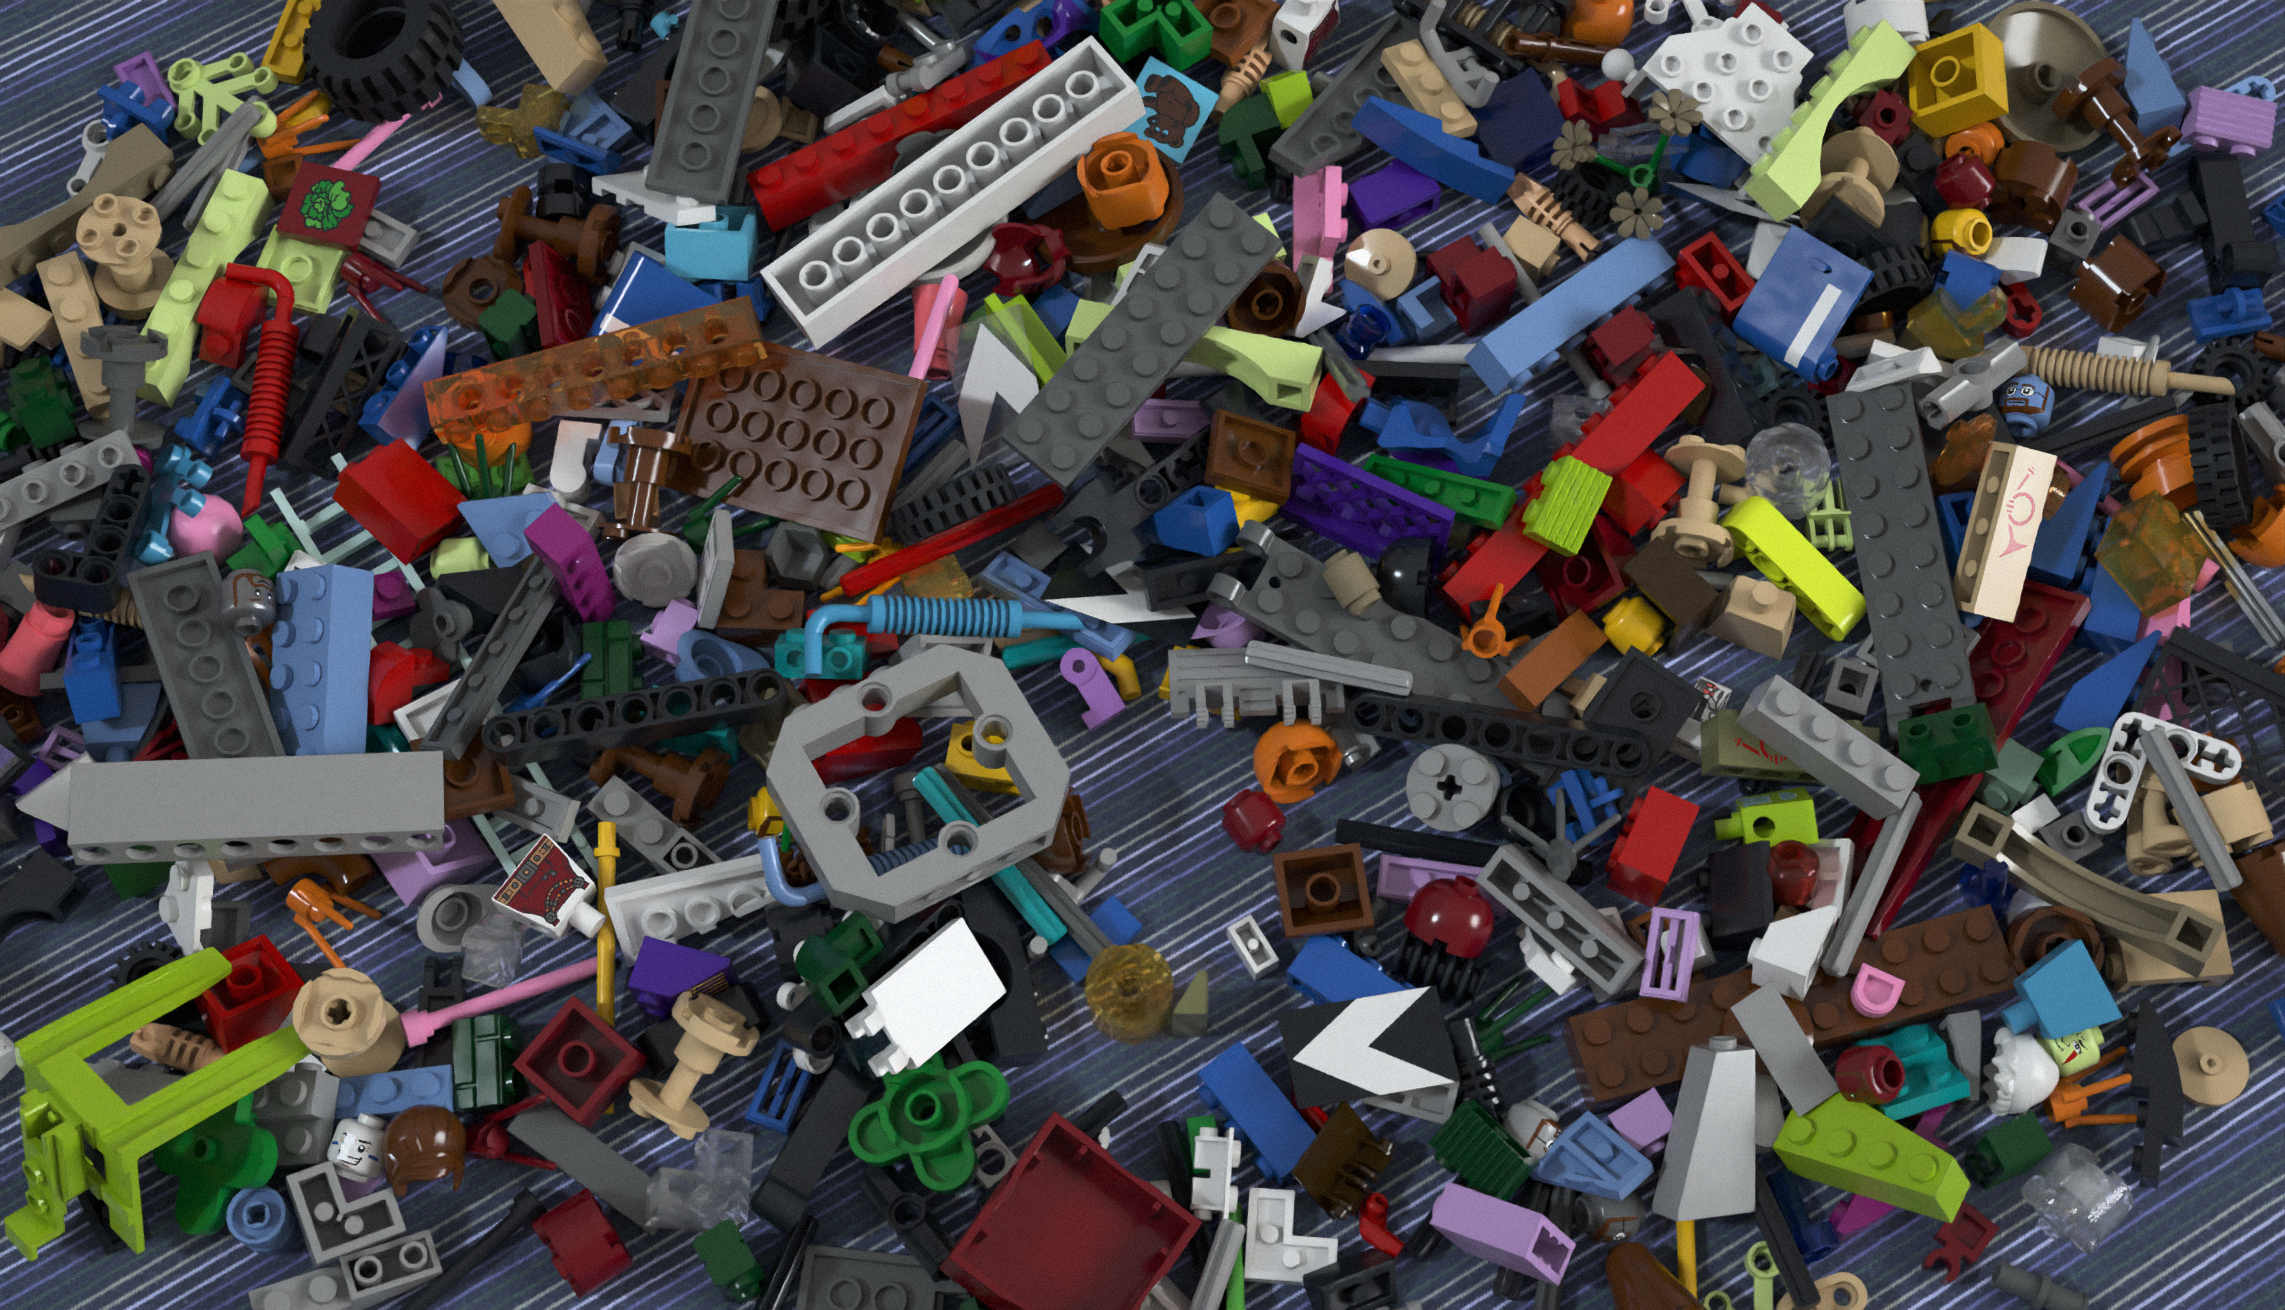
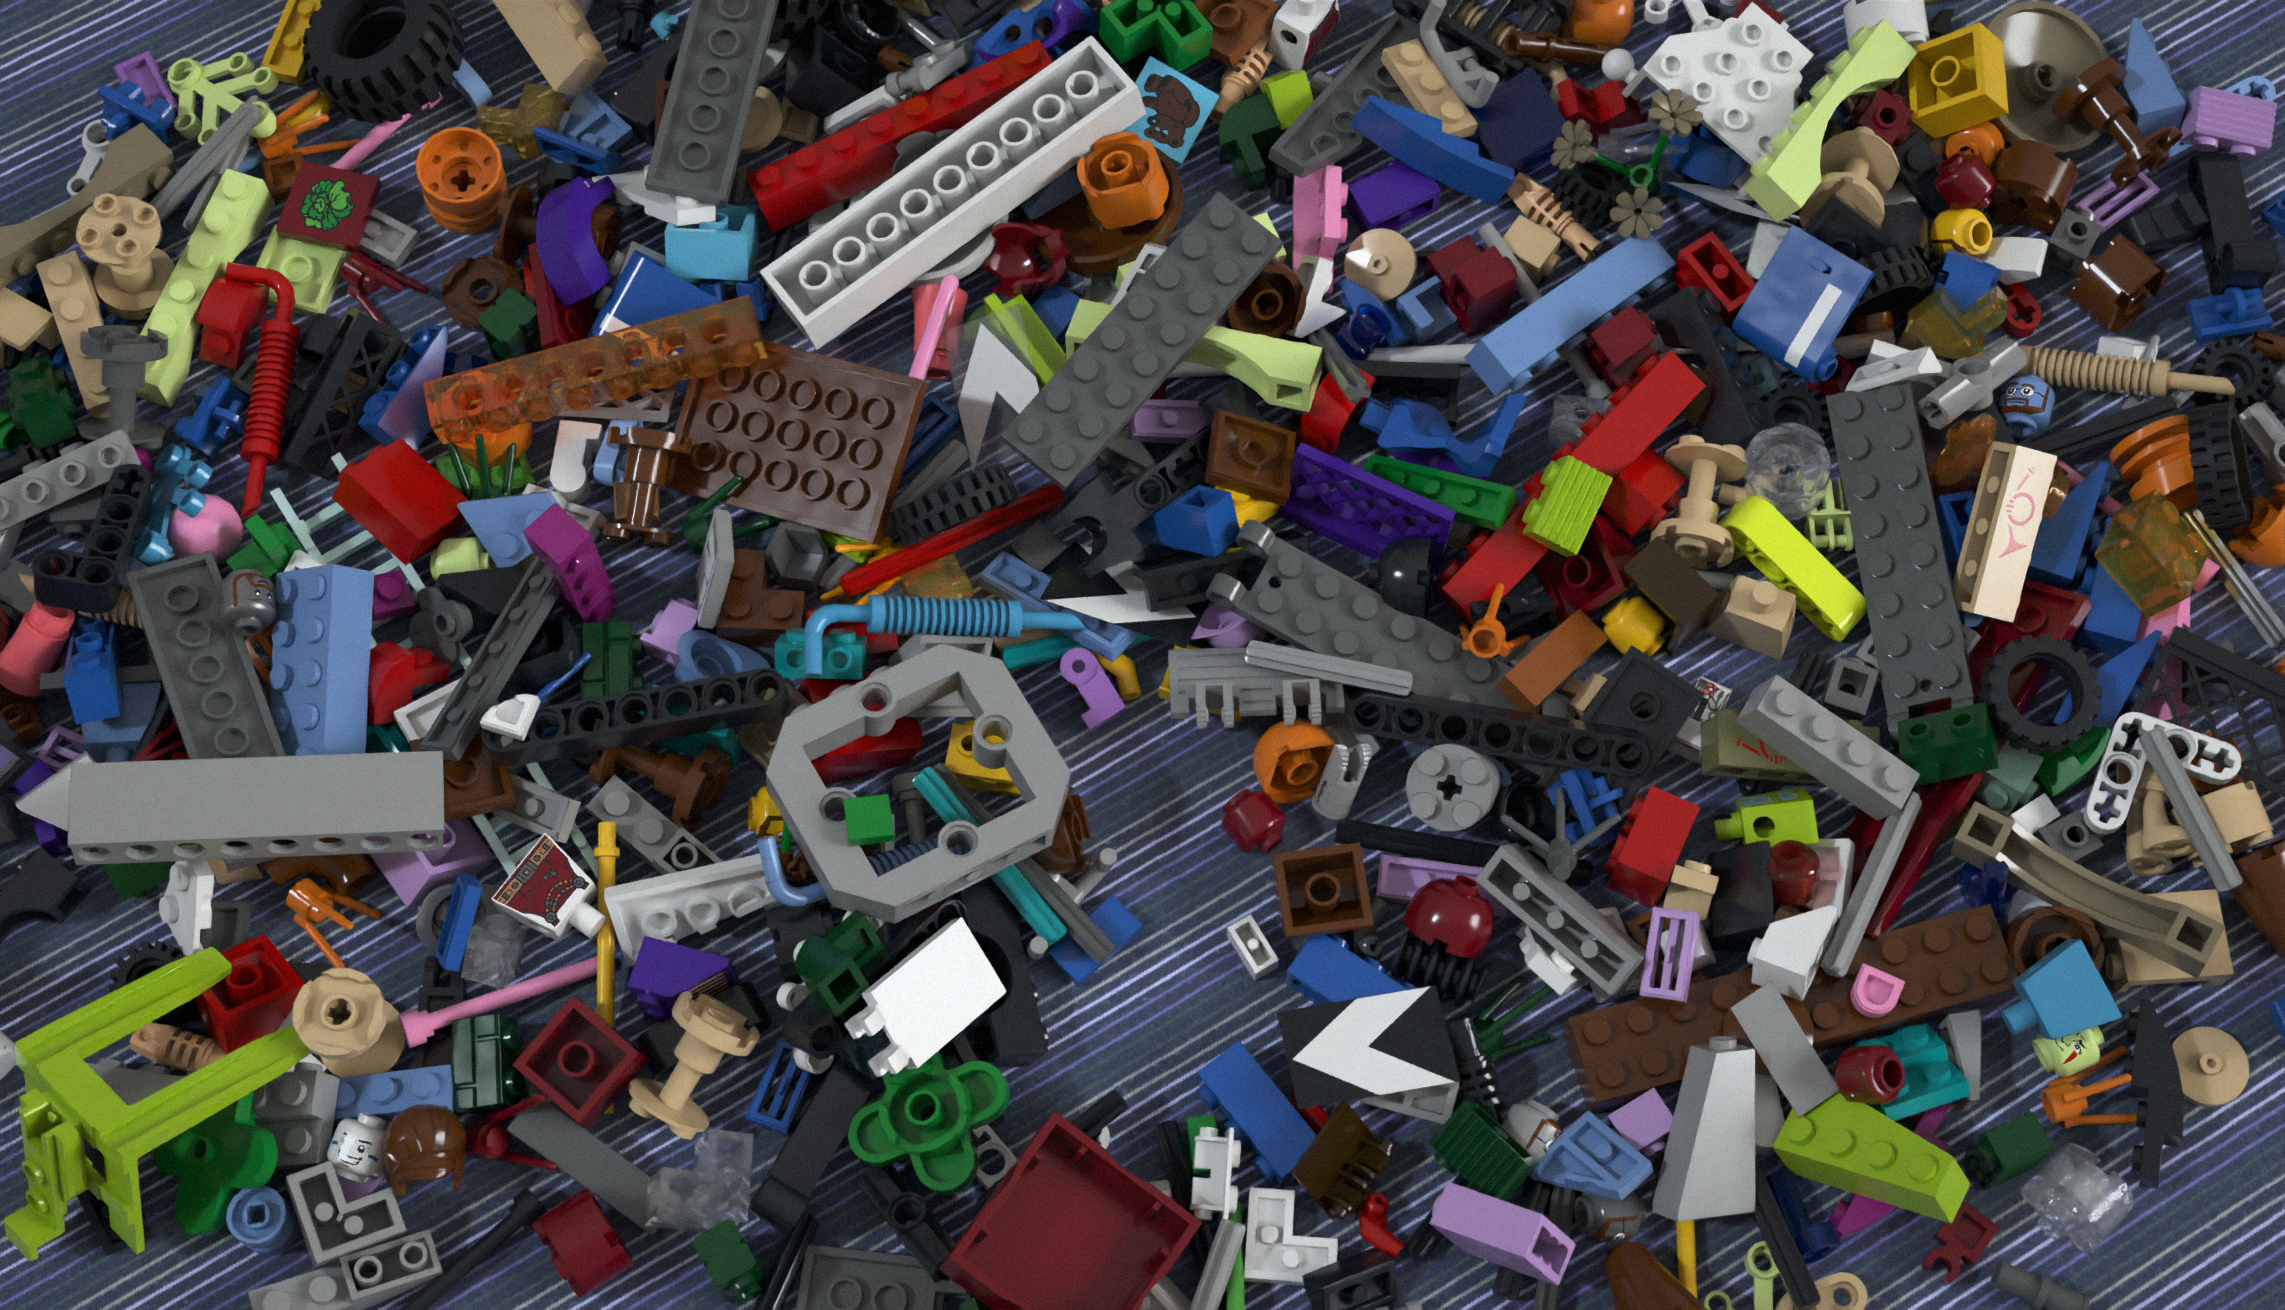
white tile [612,533,698,608] -> none
clear yellow brick [1085,943,1174,1045] -> none
olive slope [1172,970,1208,1037] -> none
dark tan brick [1321,549,1382,617] -> none
white hair [1983,1027,2059,1116] -> none
none -> orange wheel [415,126,510,234]
none -> blue tile [435,872,483,972]
none -> white tile [480,694,541,741]
none -> dark purple arch [536,176,617,308]
none -> green tile [843,794,894,847]
none -> light grey hinge [1312,744,1372,820]
none -> tan bracket [1663,860,1719,921]
none -> black tyre [1978,634,2102,754]

